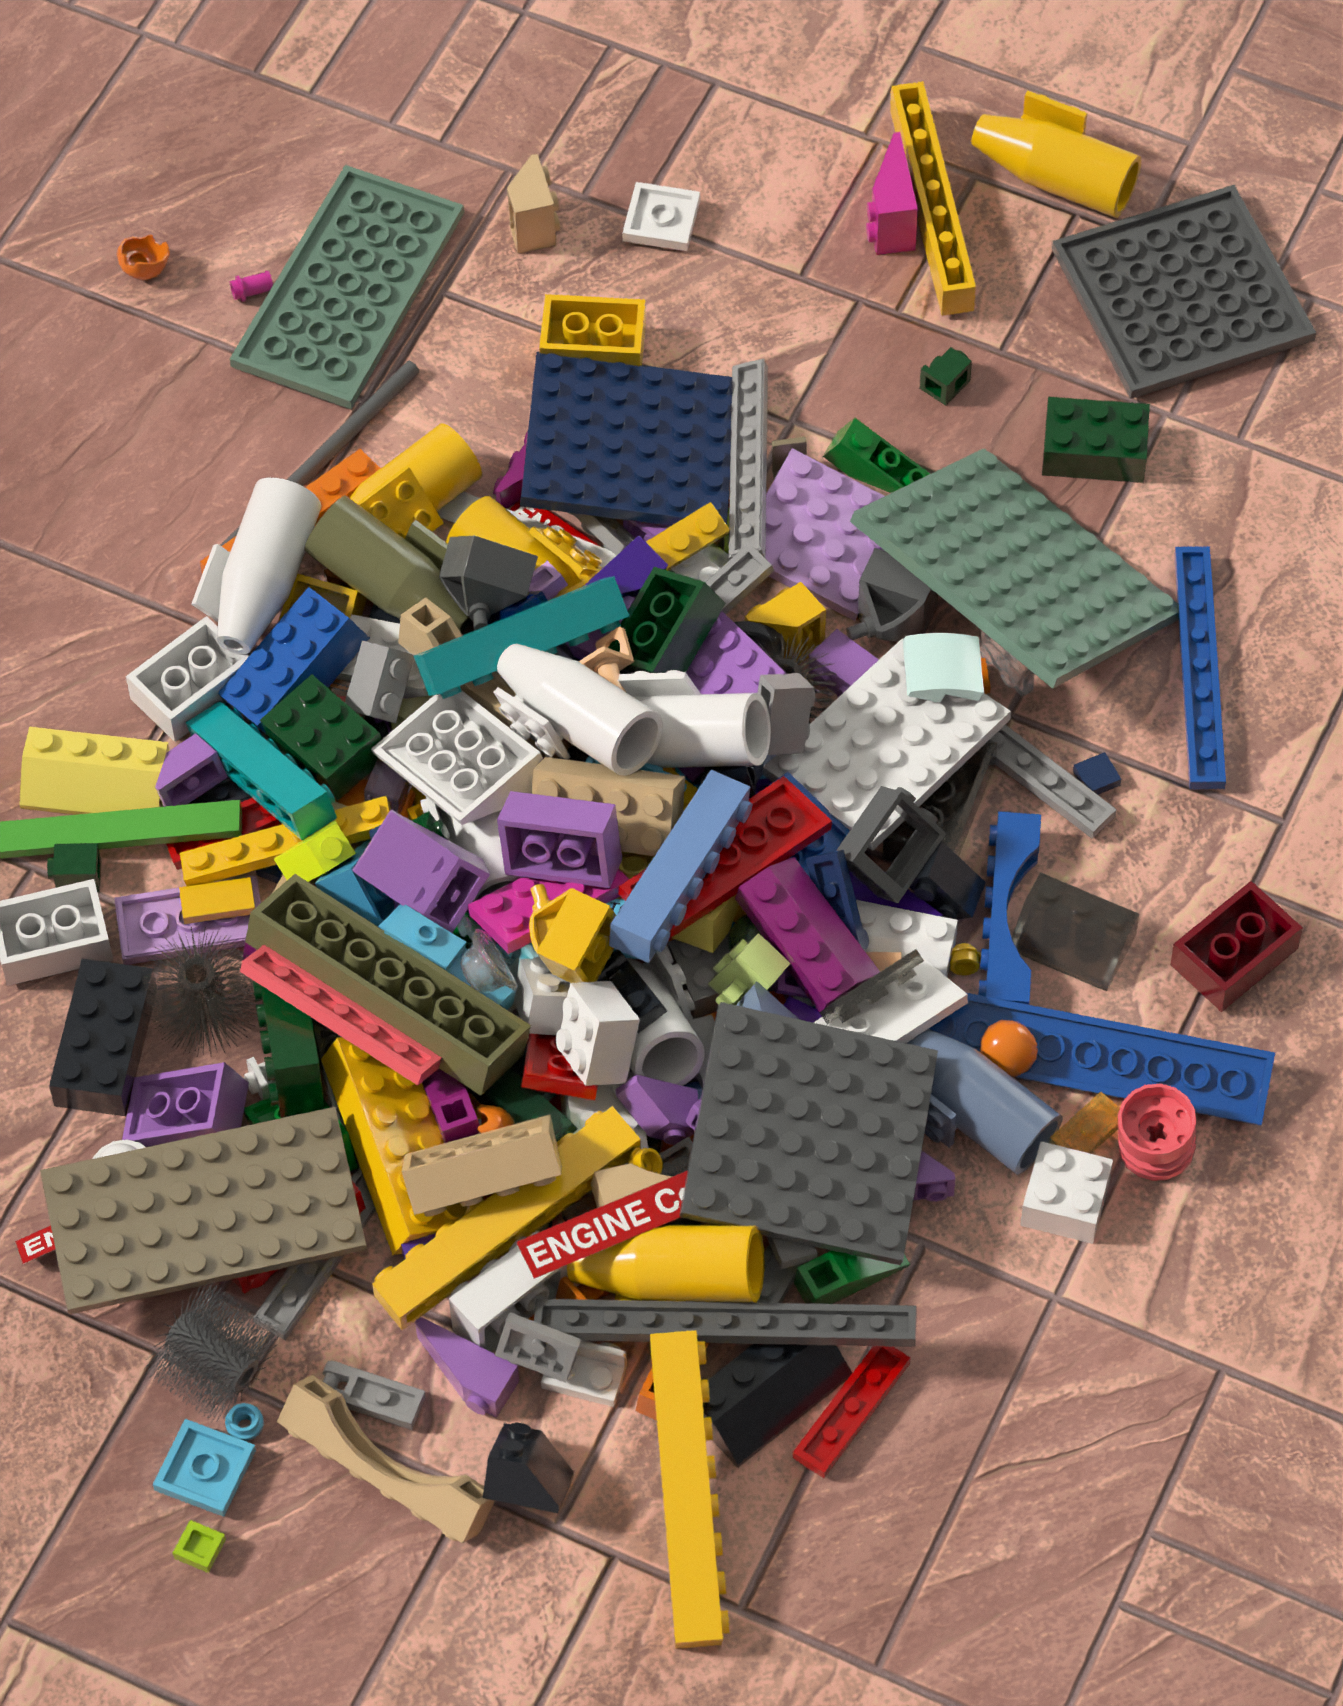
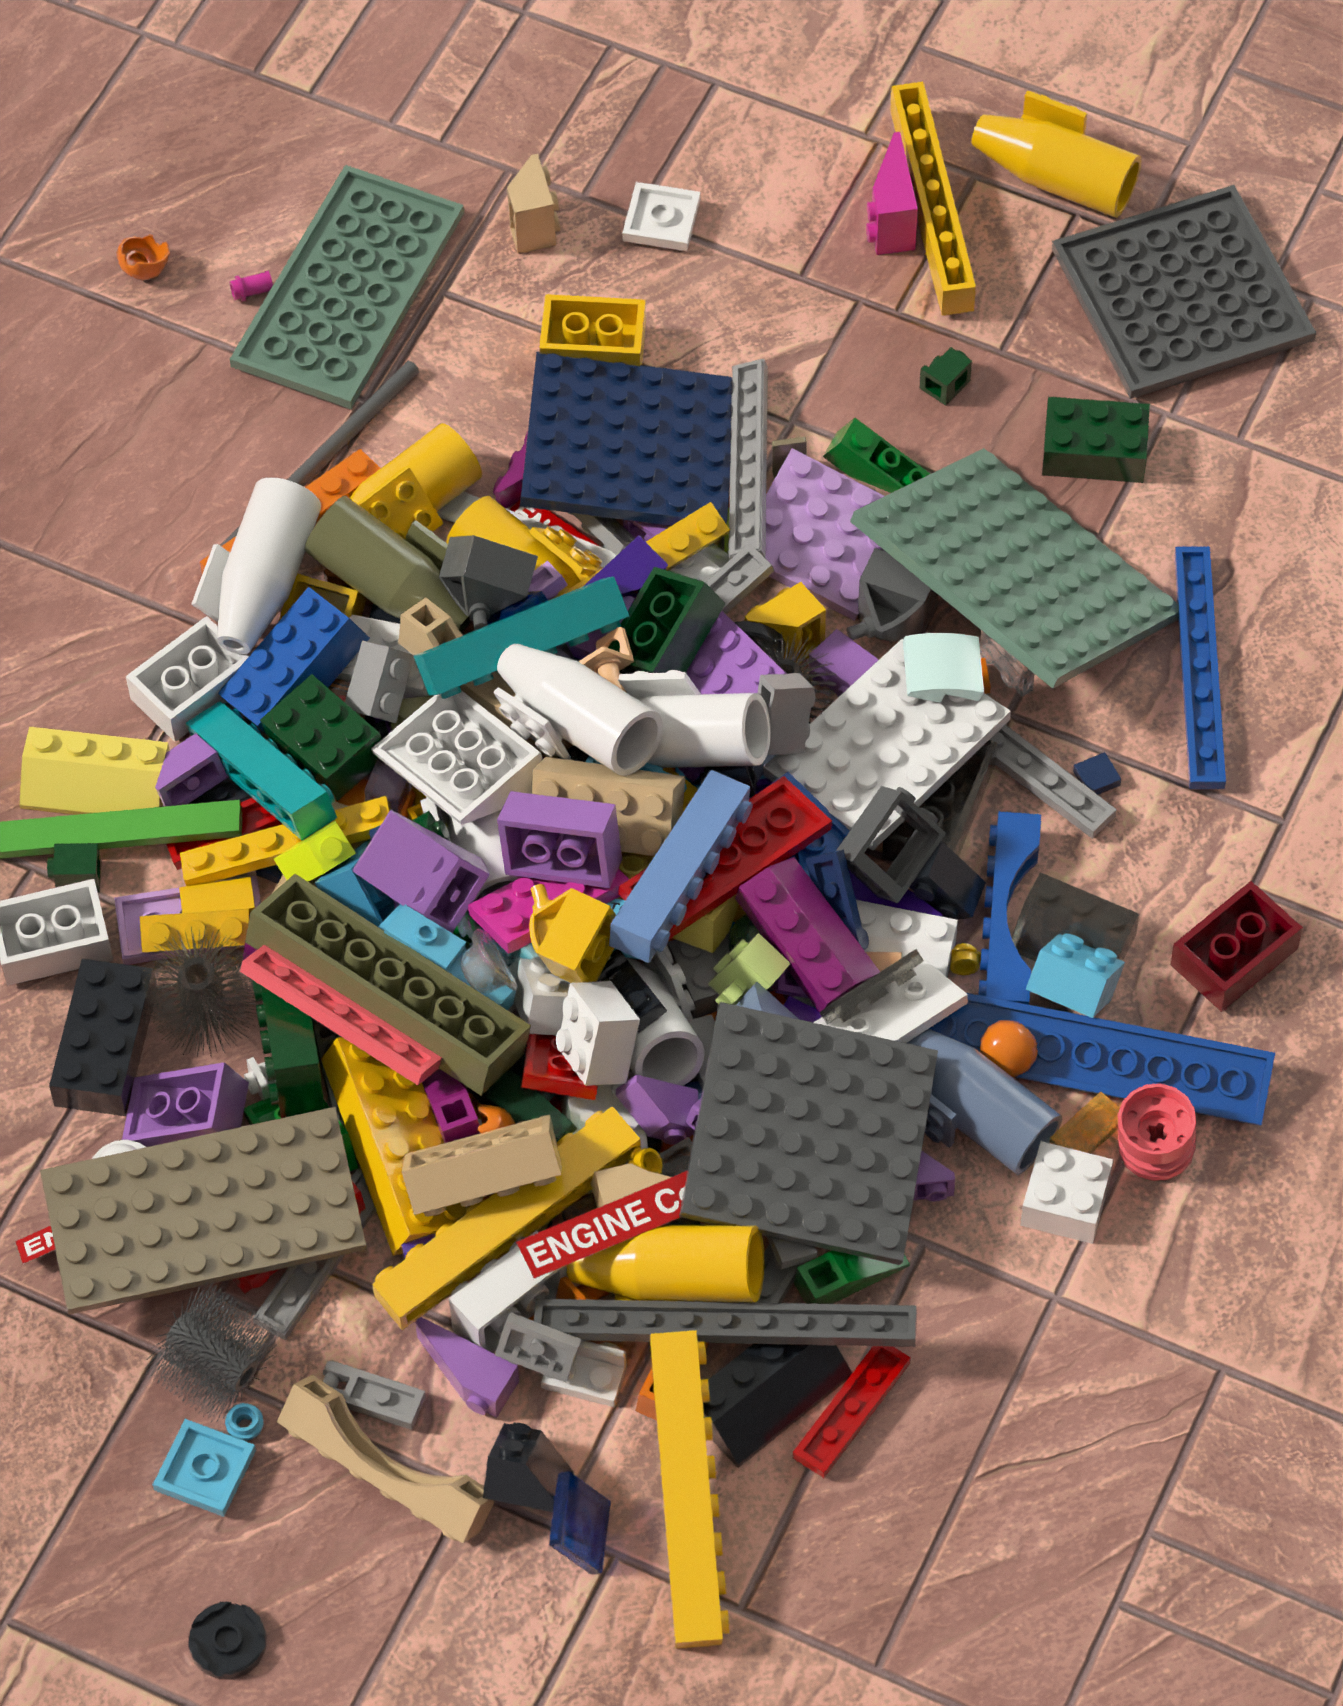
lime plate [173,1520,226,1573] -> none
none -> yellow plate [139,908,249,953]
none -> black tile [188,1602,267,1679]
none -> clear blue tile [549,1471,611,1575]
none -> medium azure brick [1026,933,1125,1018]

